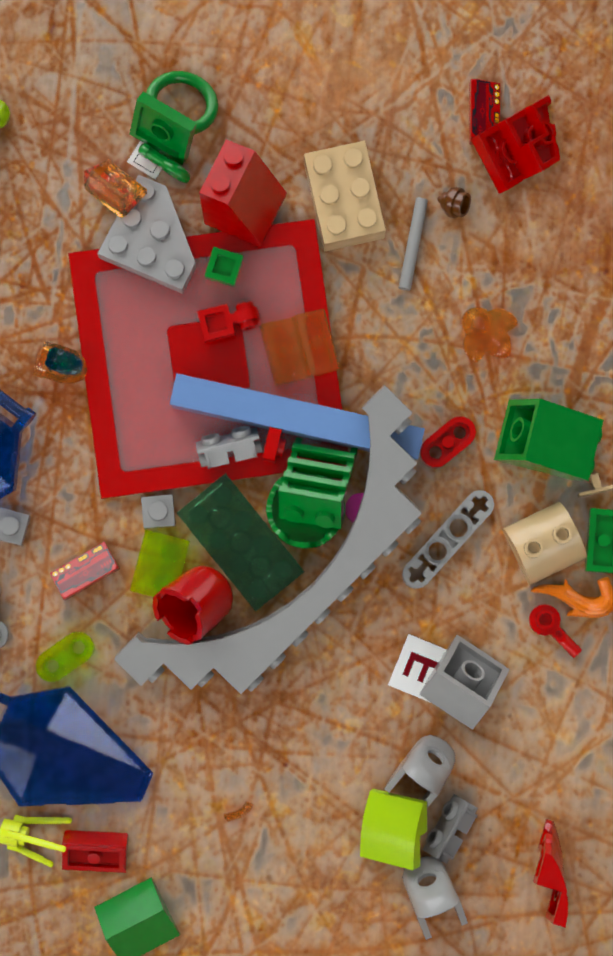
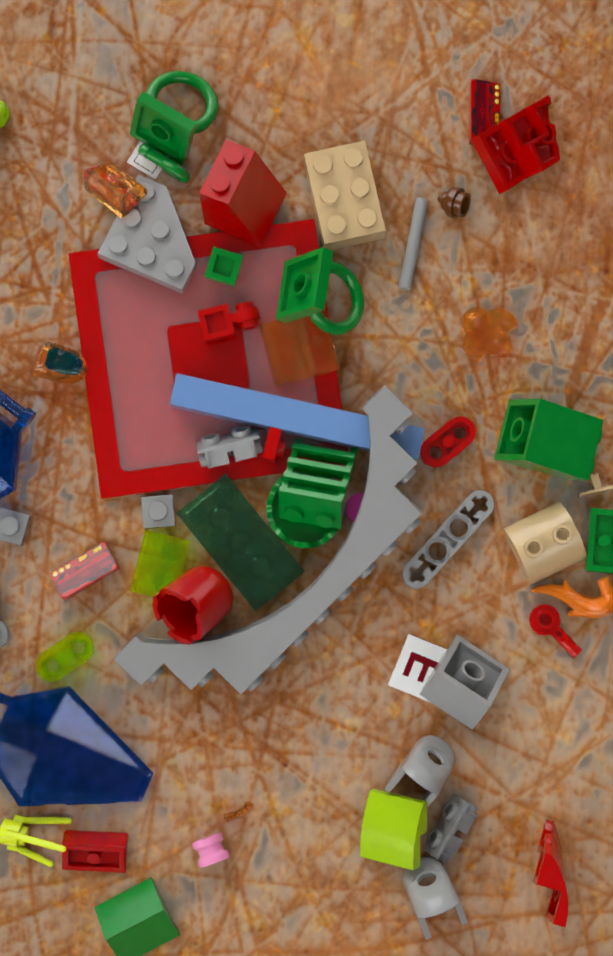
none -> bright pink wheel [192,832,230,868]
none -> green tile [276,247,364,335]

